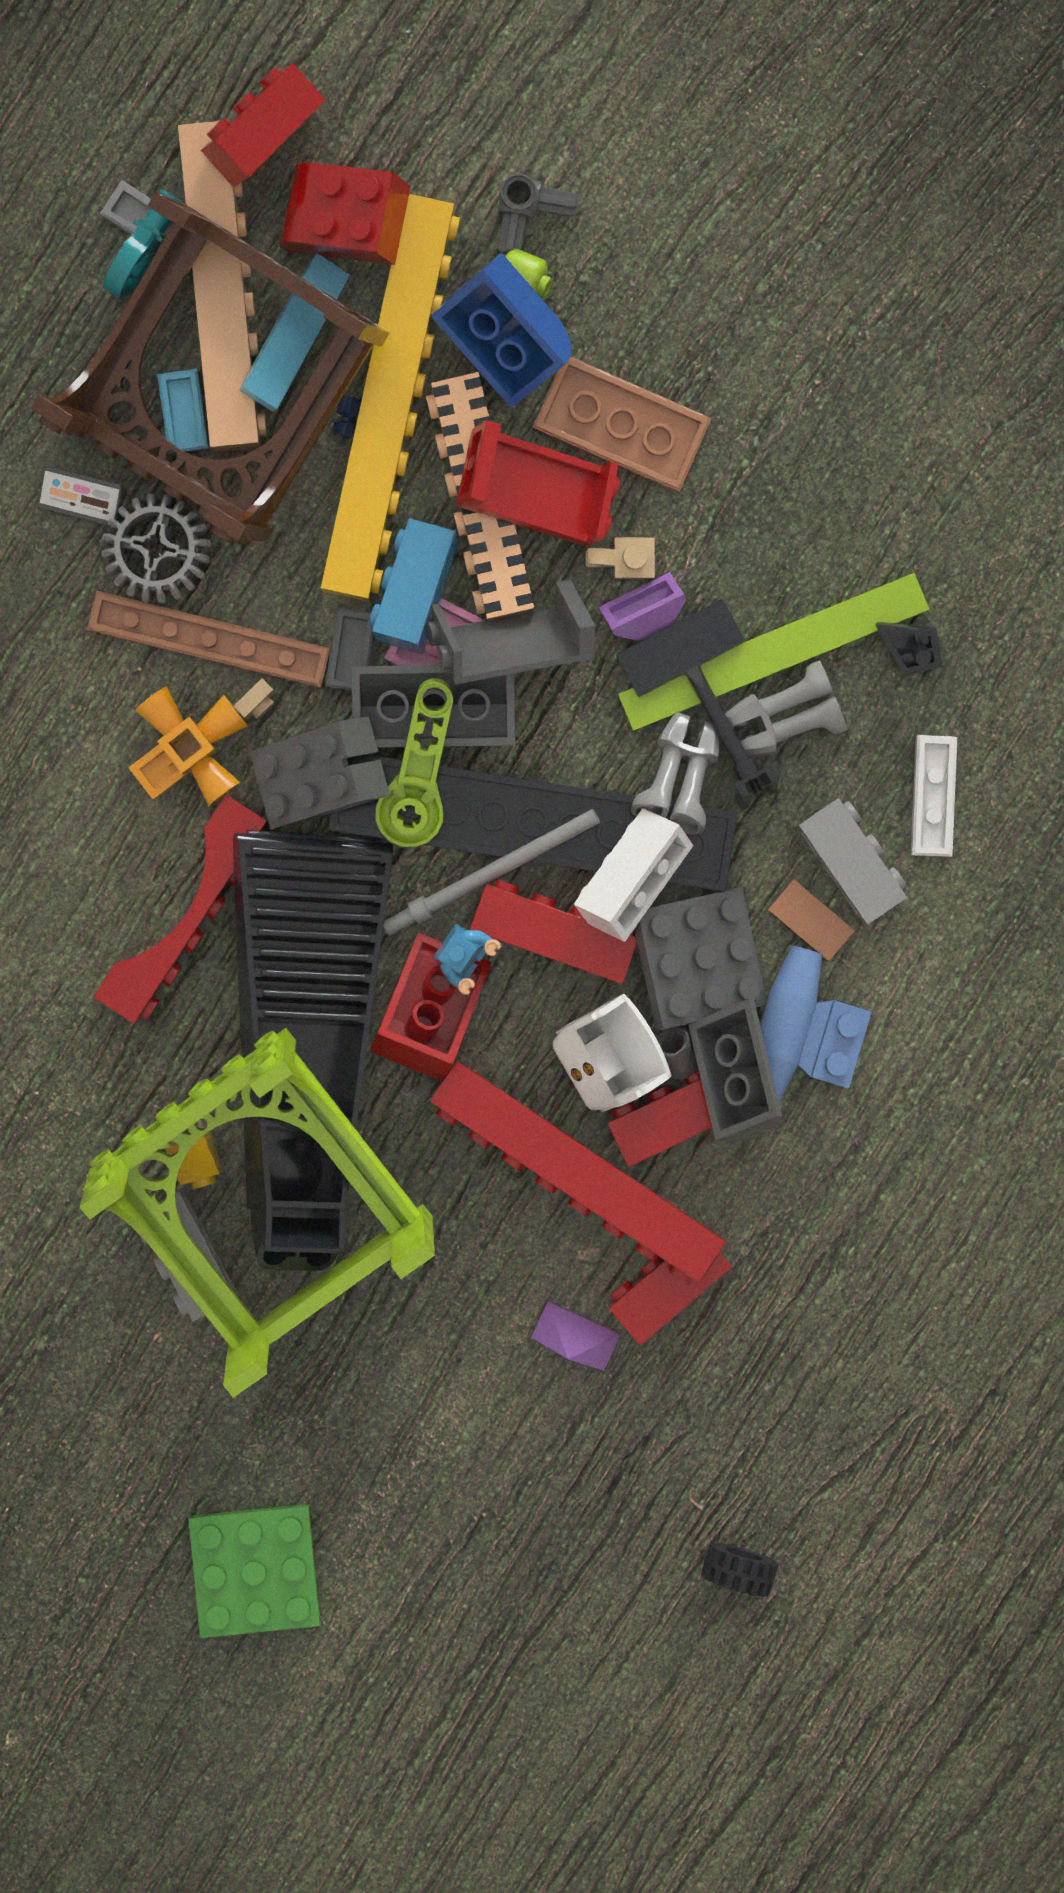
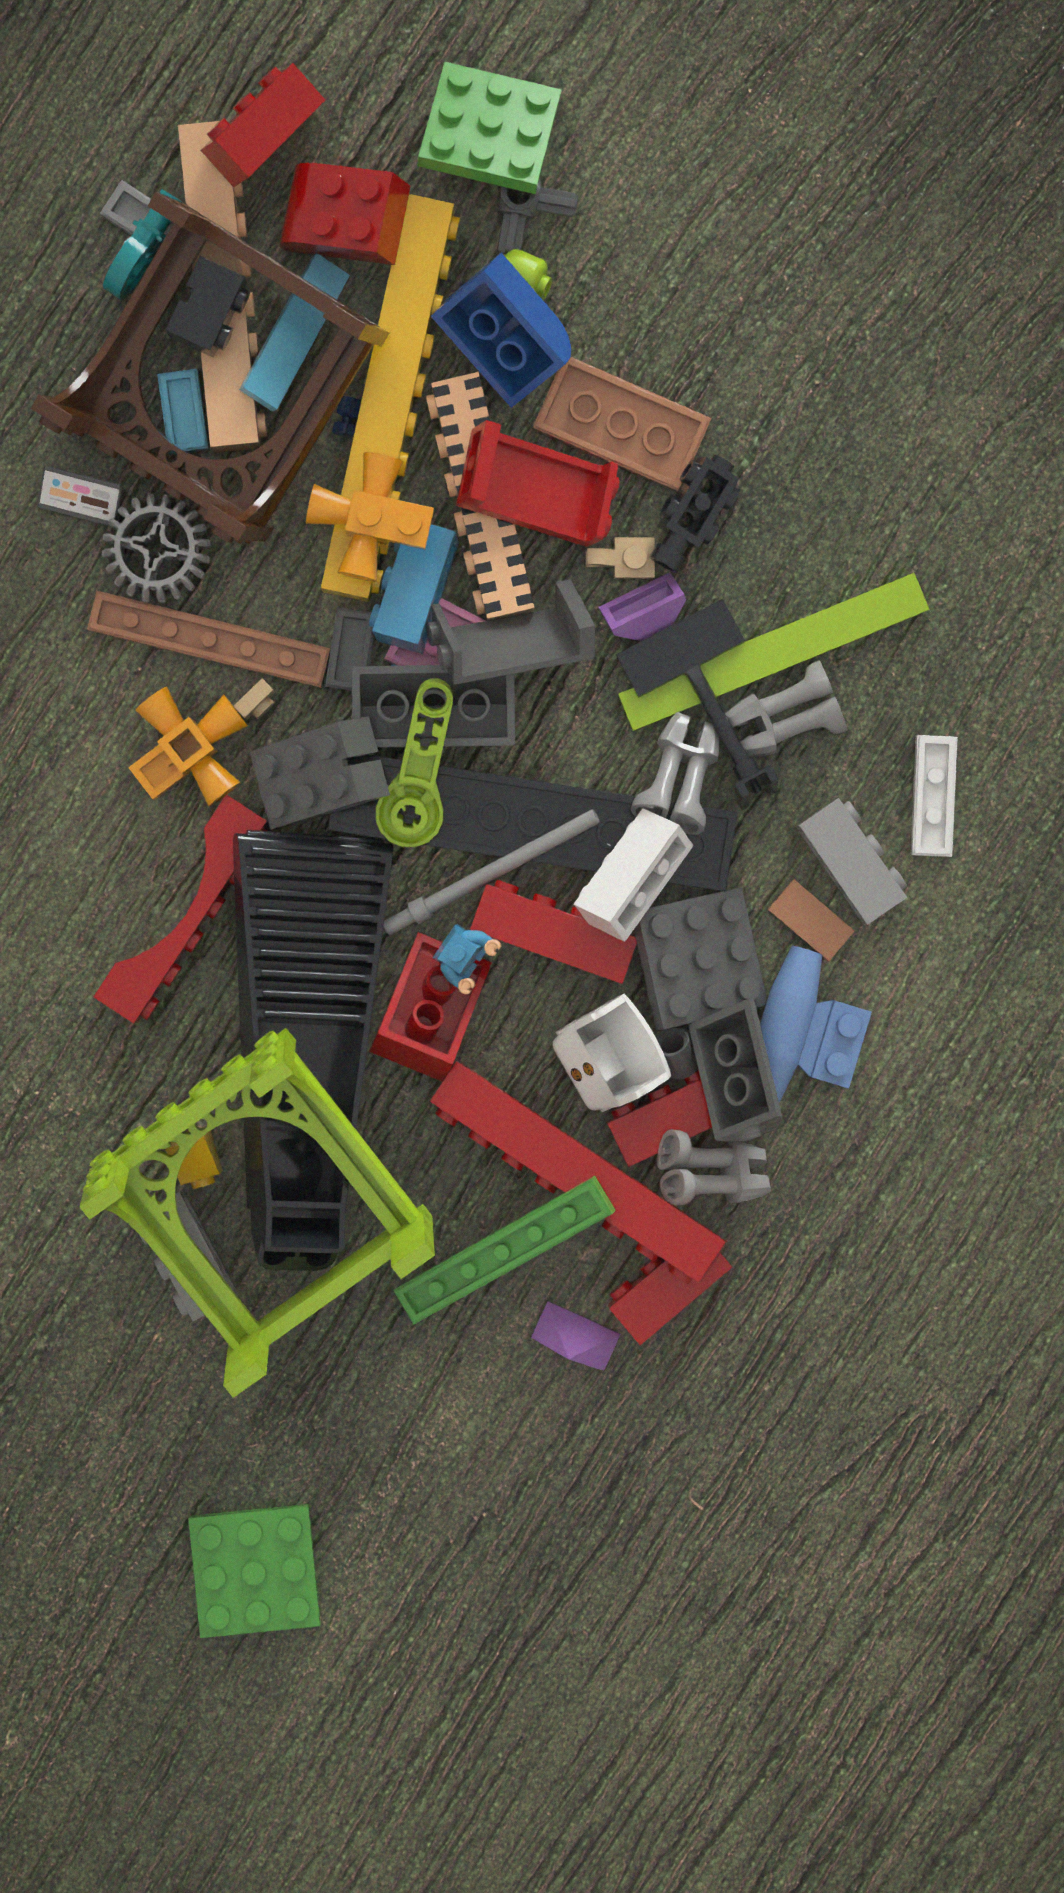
black tyre [701,1542,778,1597] -> none
black piece [875,622,942,676] -> none
none -> black brick [166,256,250,358]
none -> light orange brick [306,452,434,582]
none -> bright green tile [393,1176,616,1325]
none -> bright green plate [417,62,562,194]
none -> black brick [649,455,740,573]
none -> light grey piece [657,1129,771,1205]

